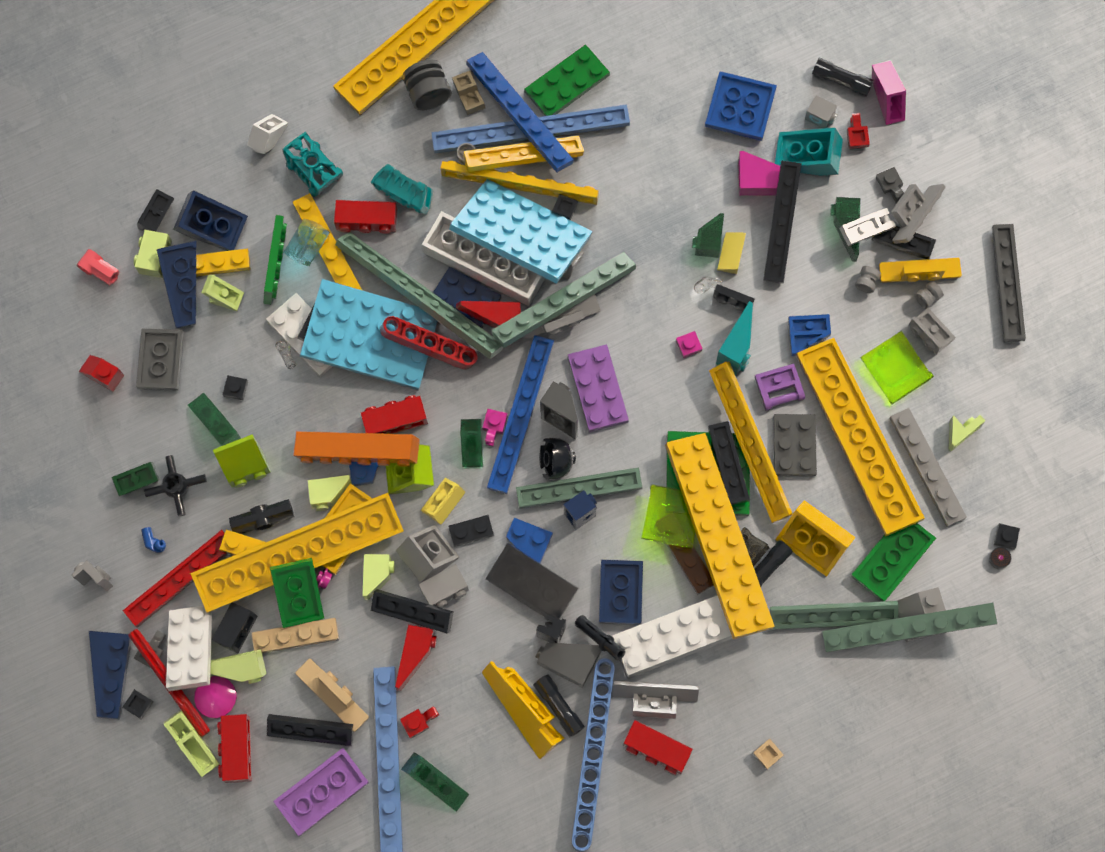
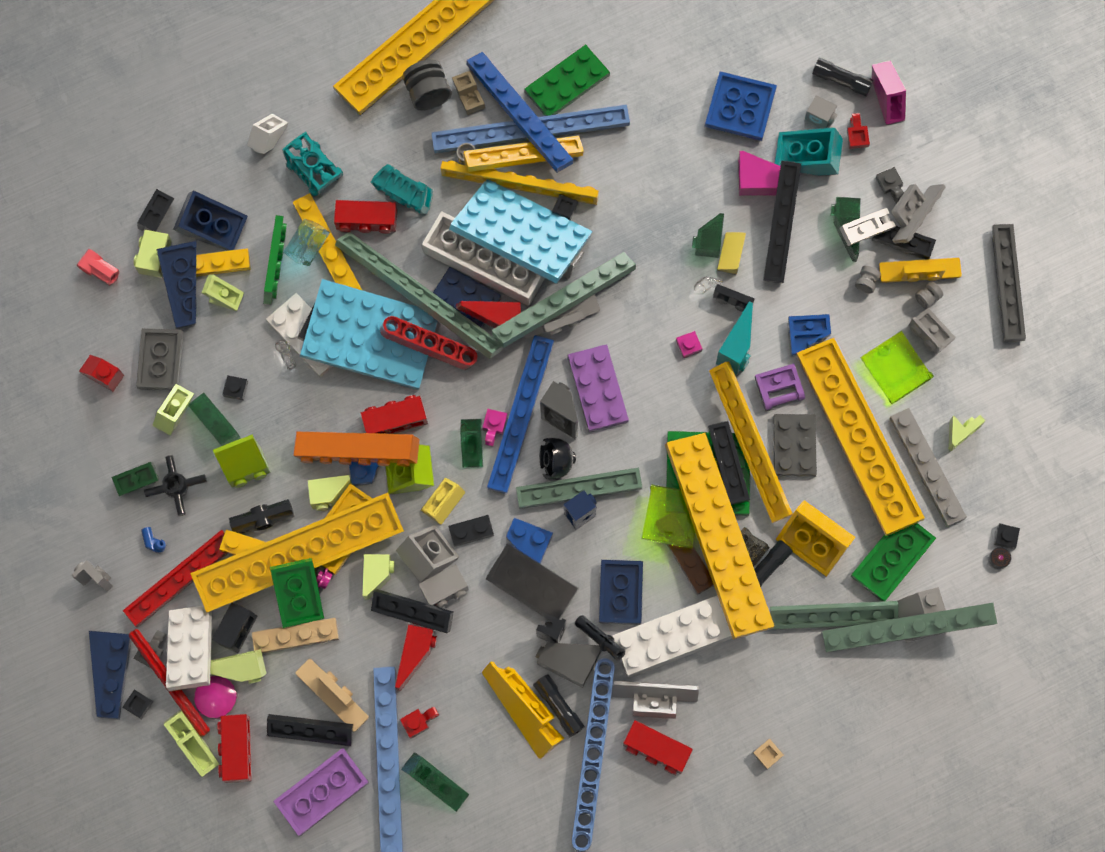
none -> yellowish green slope [152,384,194,435]

